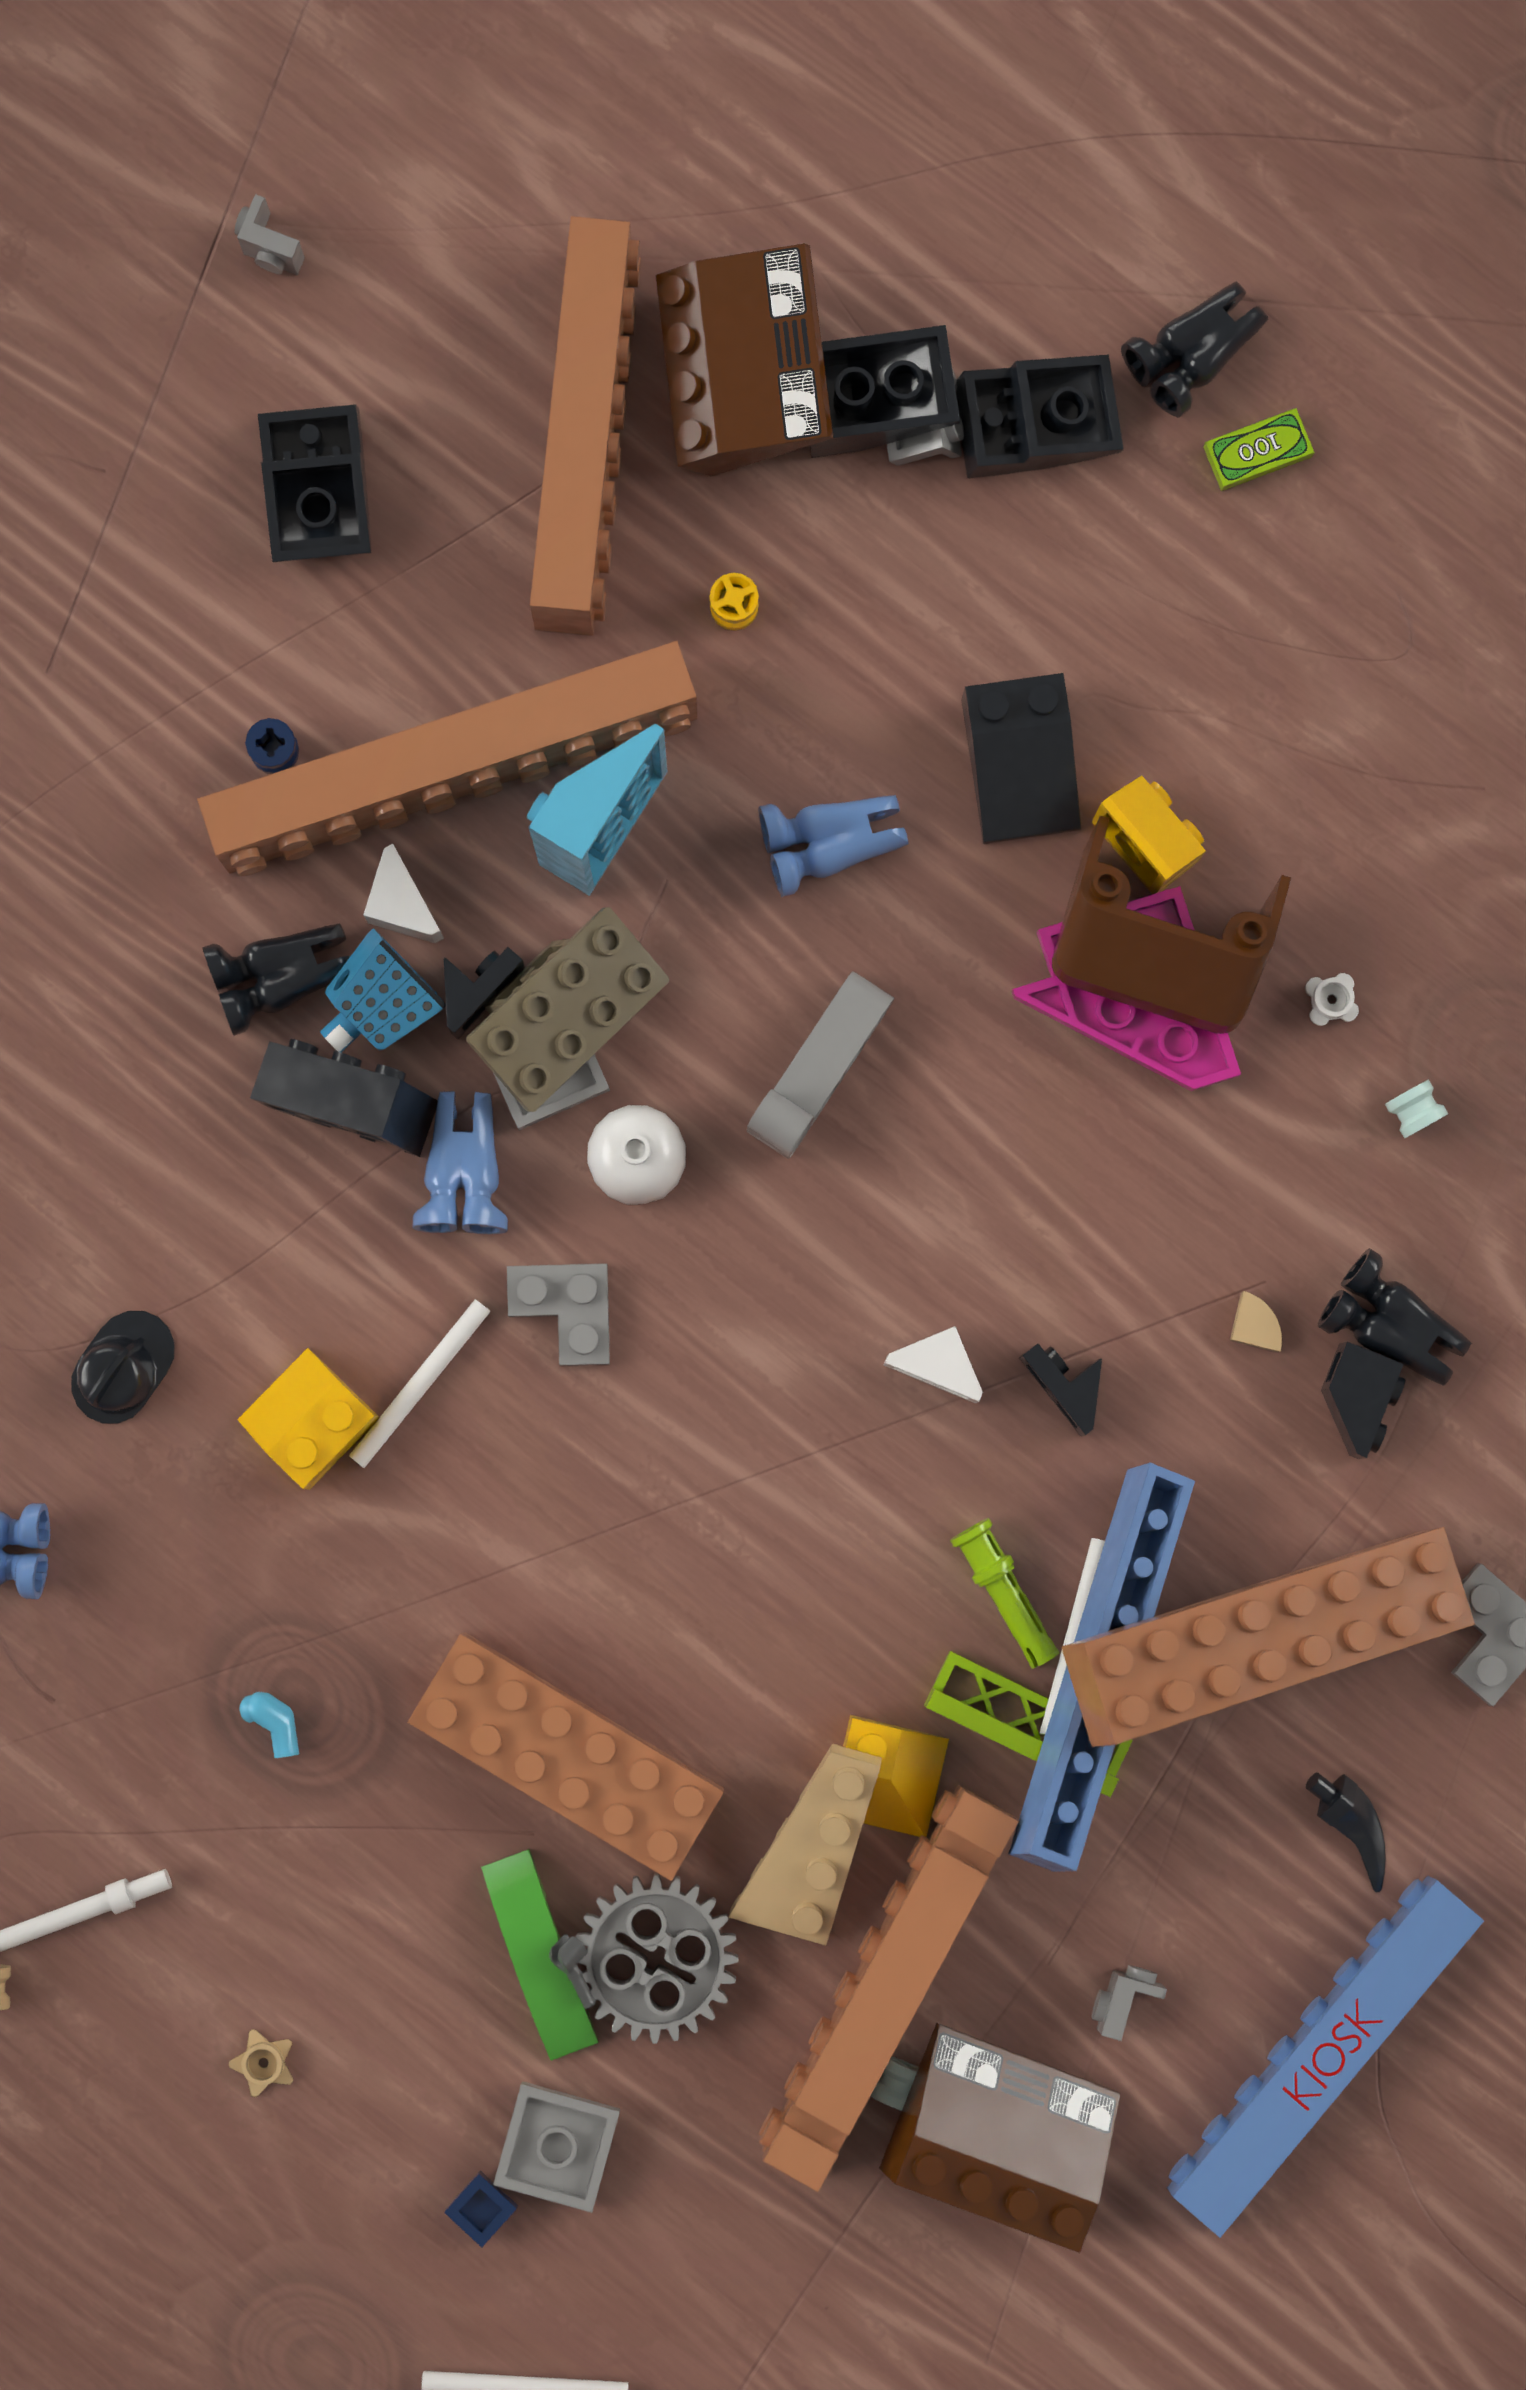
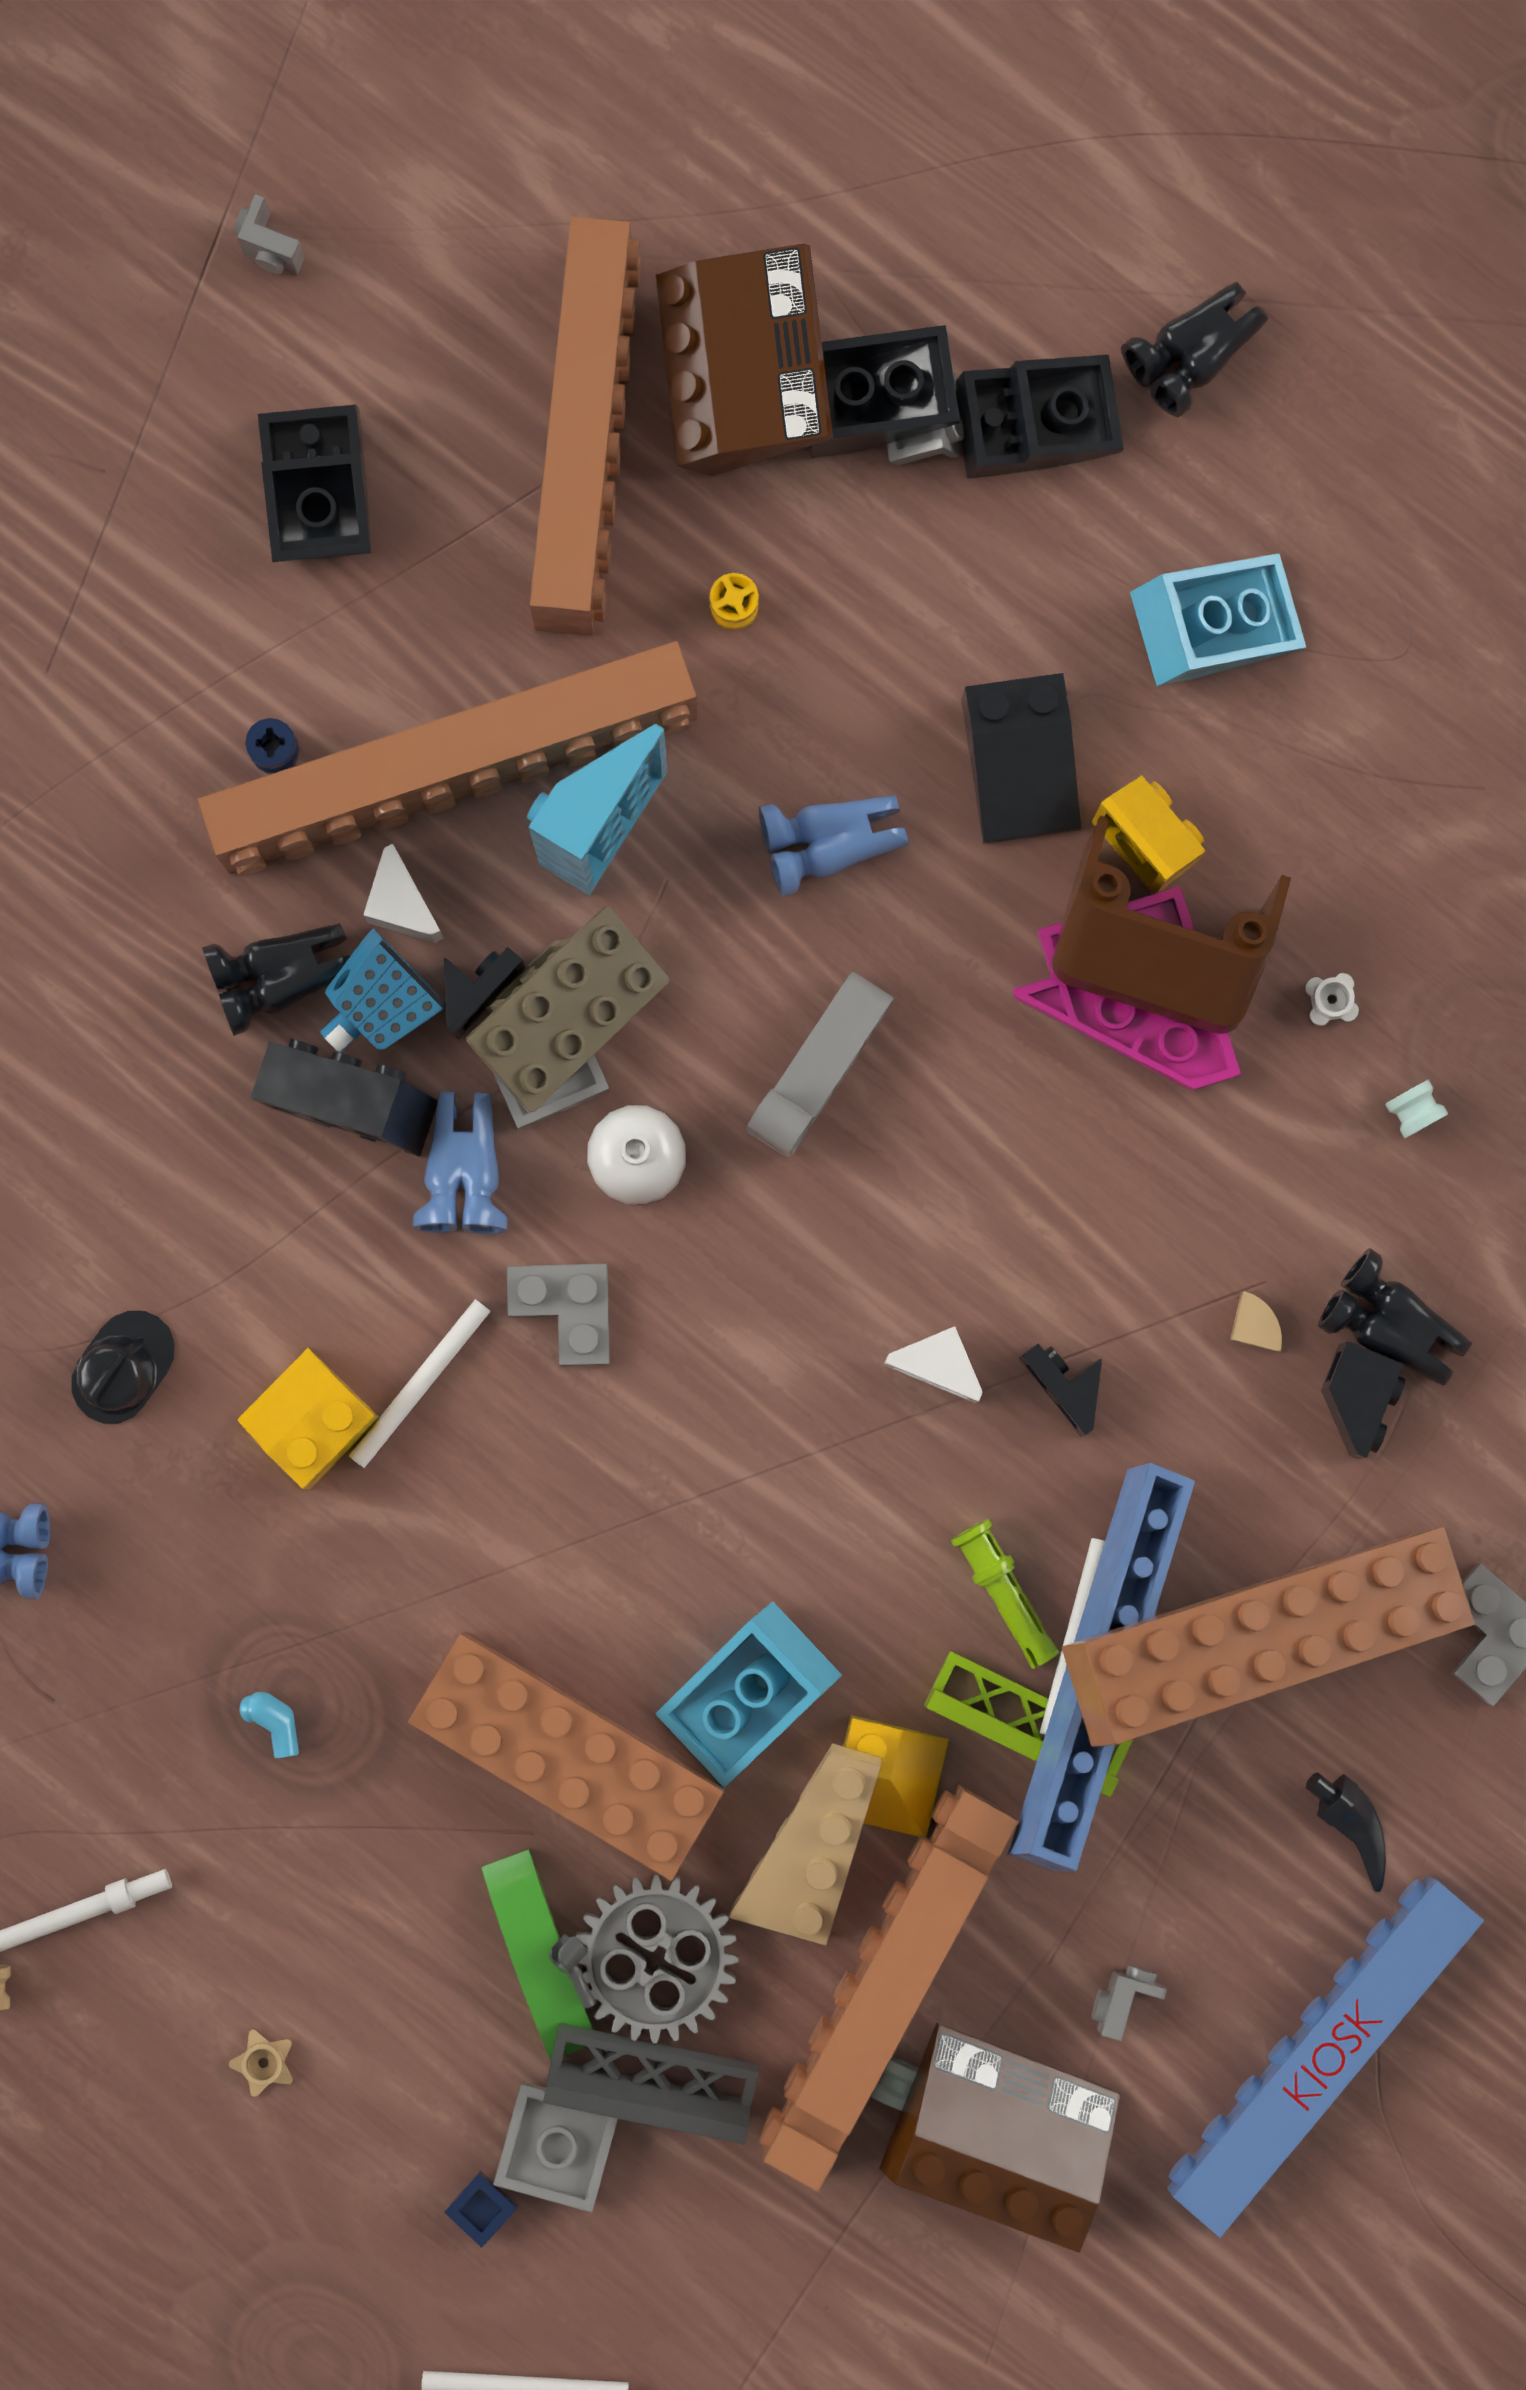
lime tile [1203,408,1314,491] -> none
none -> dark grey fence [543,2023,760,2145]
none -> medium azure slope [655,1601,842,1788]
none -> medium azure slope [1130,553,1306,686]

